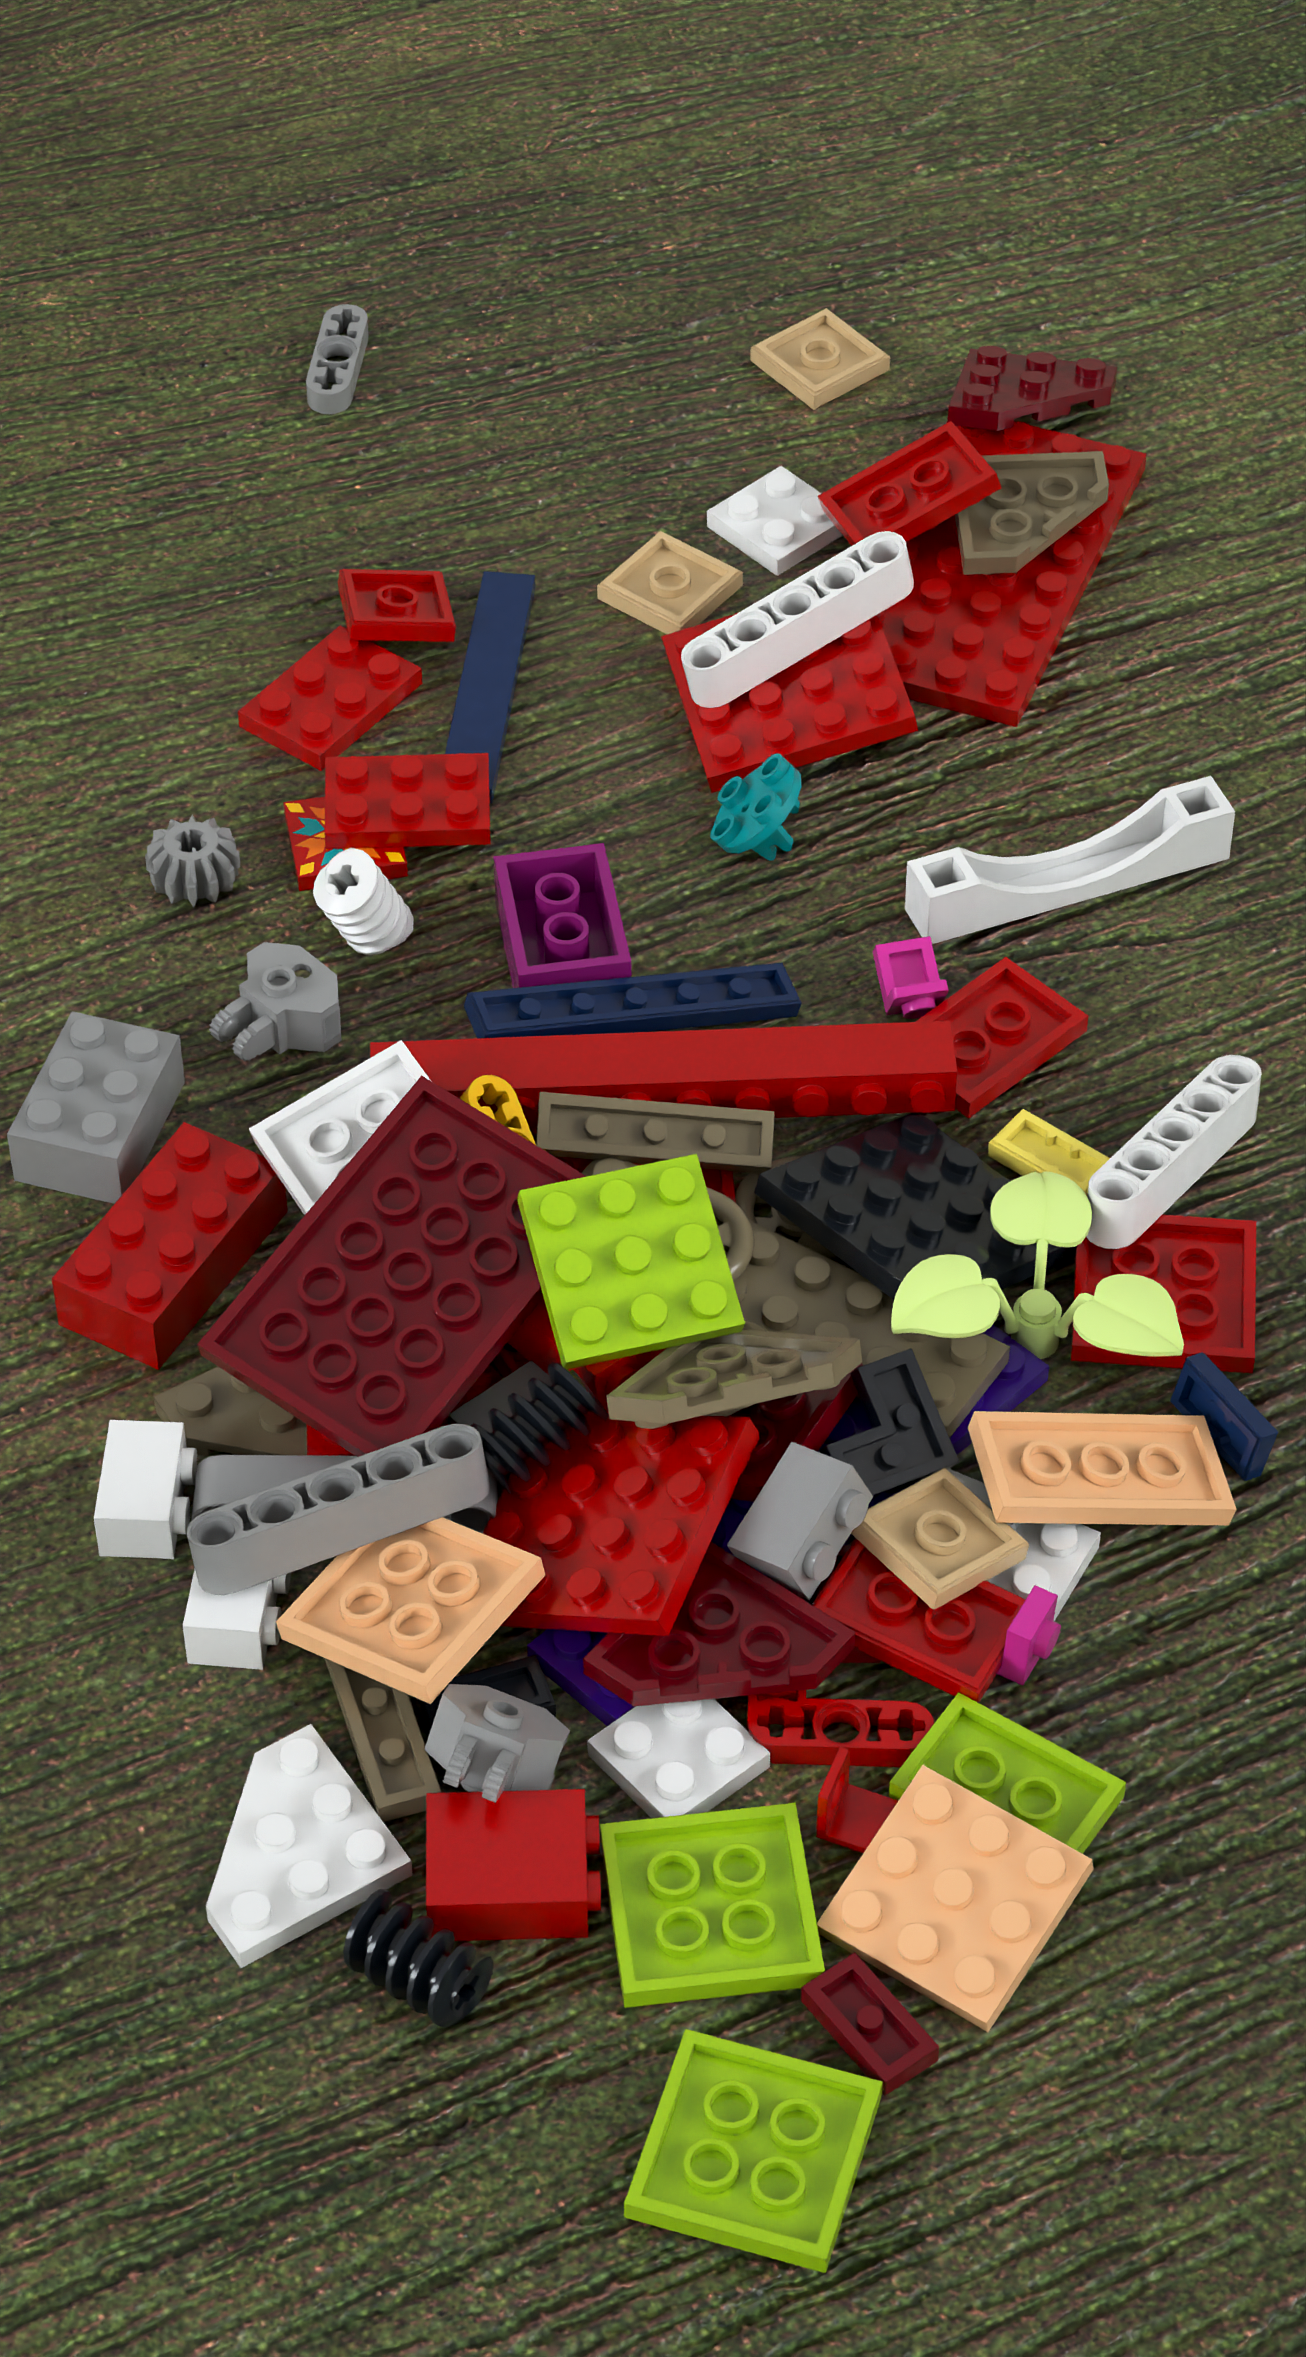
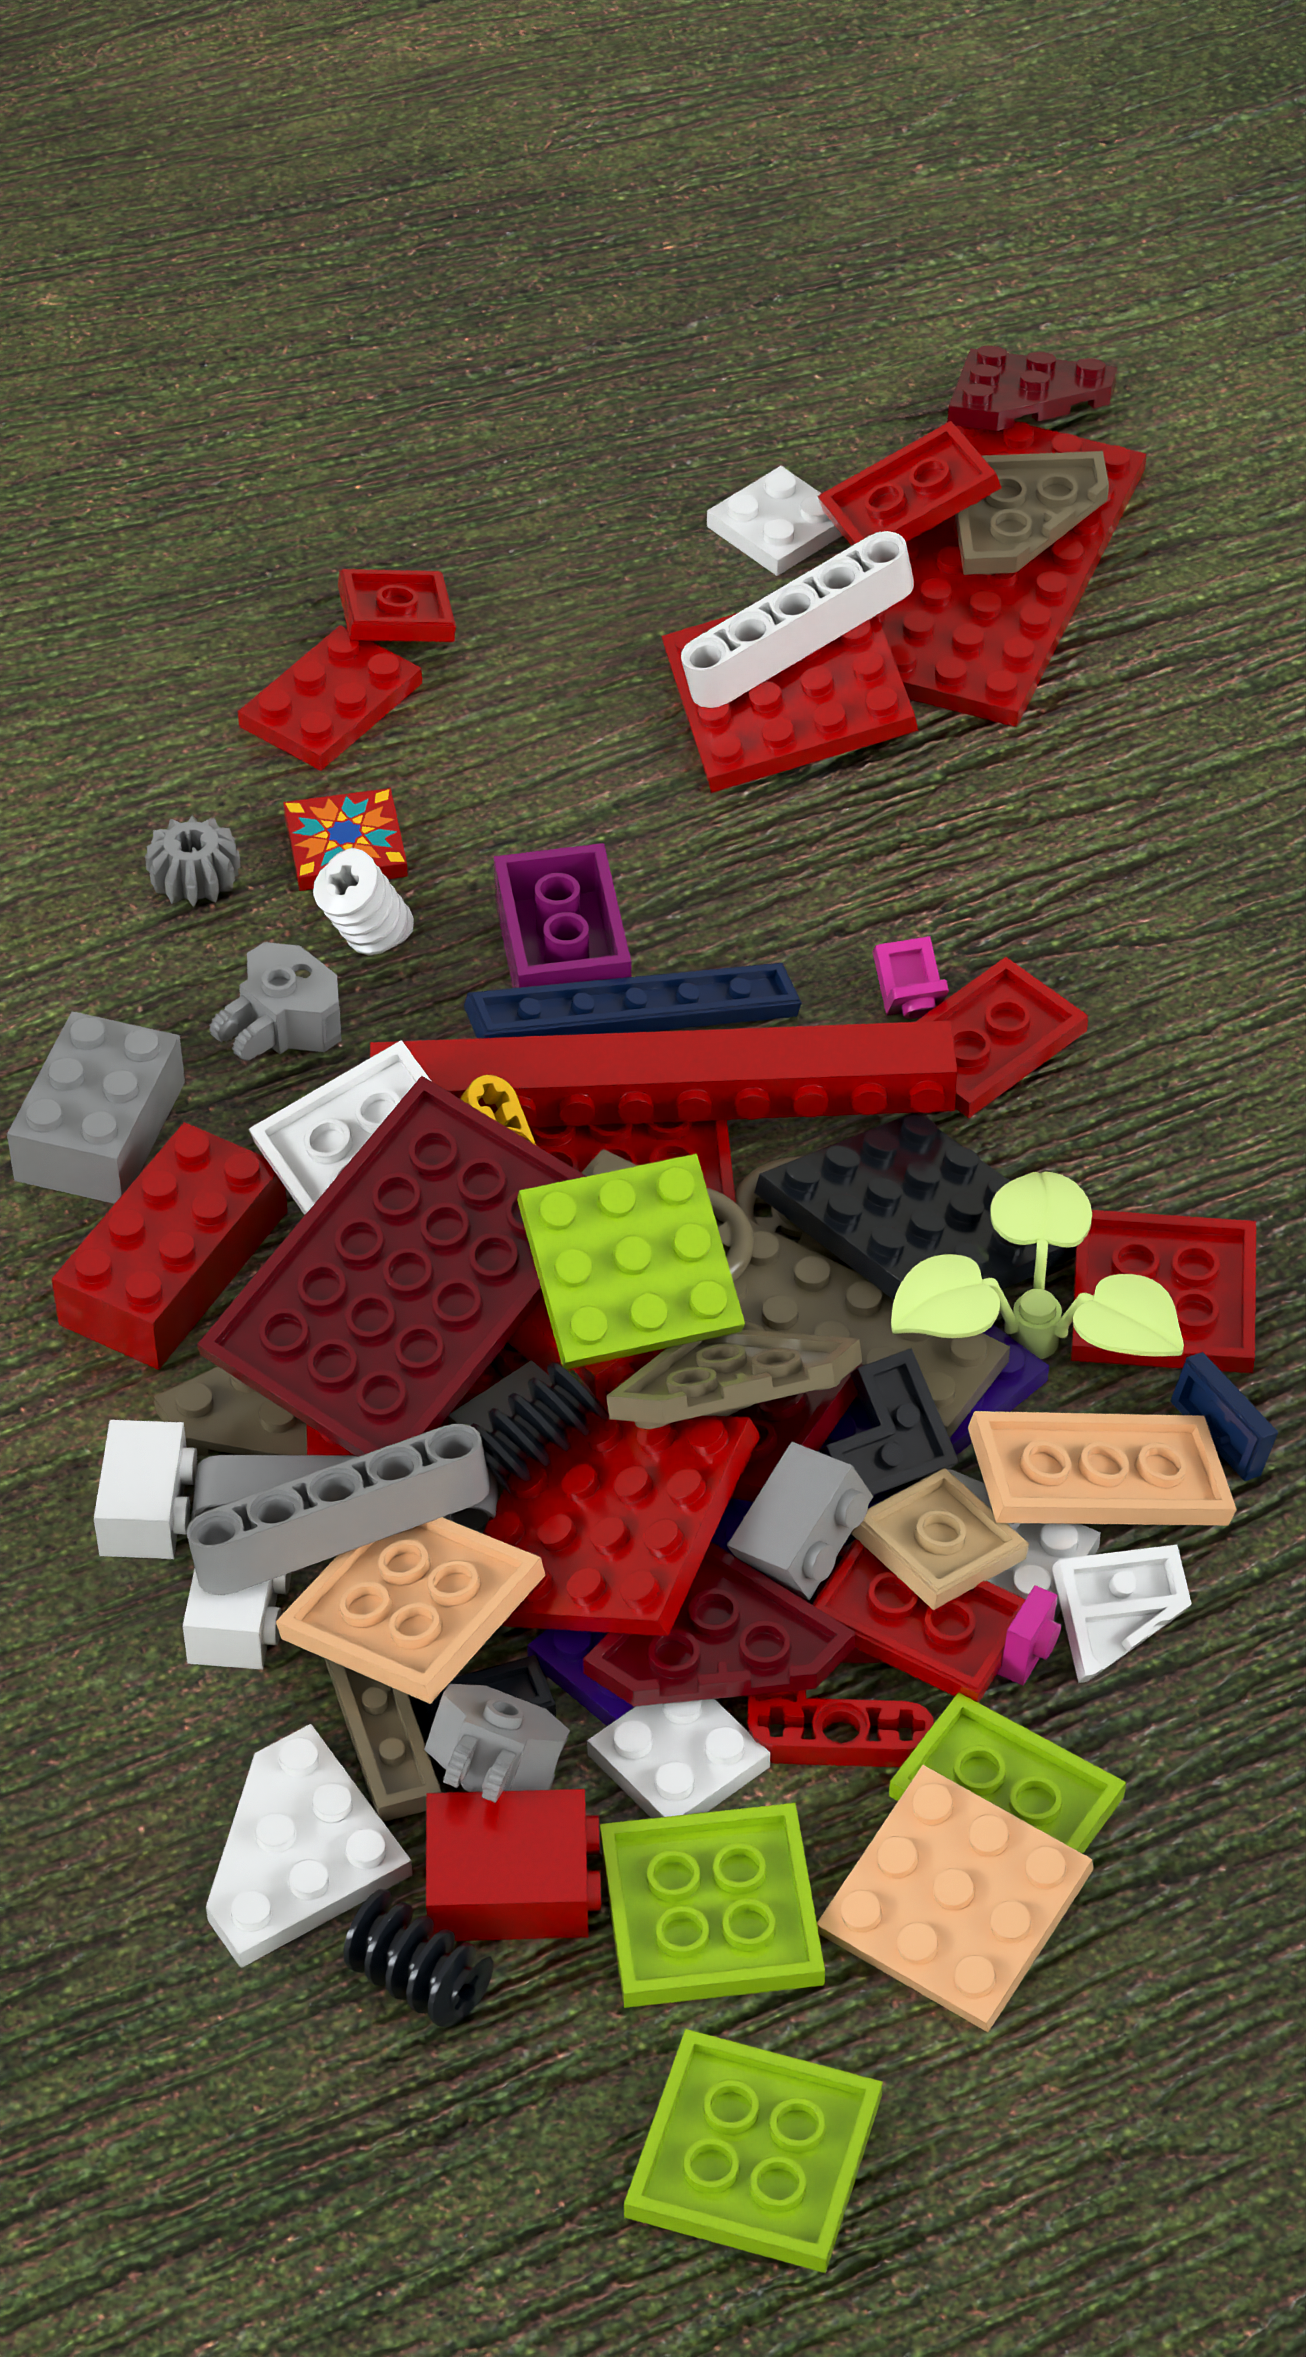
light grey beam [306,304,369,414] -> none
red plate [324,753,491,849] -> none
dark blue tile [445,571,535,804] -> none
dark tan plate [535,1092,775,1173] -> none
tan tile [597,531,743,634] -> none
teal plate [710,754,802,861] -> none
tan tile [750,308,890,410] -> none
dark red plate [801,1952,939,2096] -> none
red bracket [816,1746,899,1853] -> none
white arch [905,776,1235,944] -> none
light yellow plate [988,1109,1110,1196] -> none
white beam [1086,1055,1262,1249] -> none
none -> white wing [1052,1545,1192,1683]

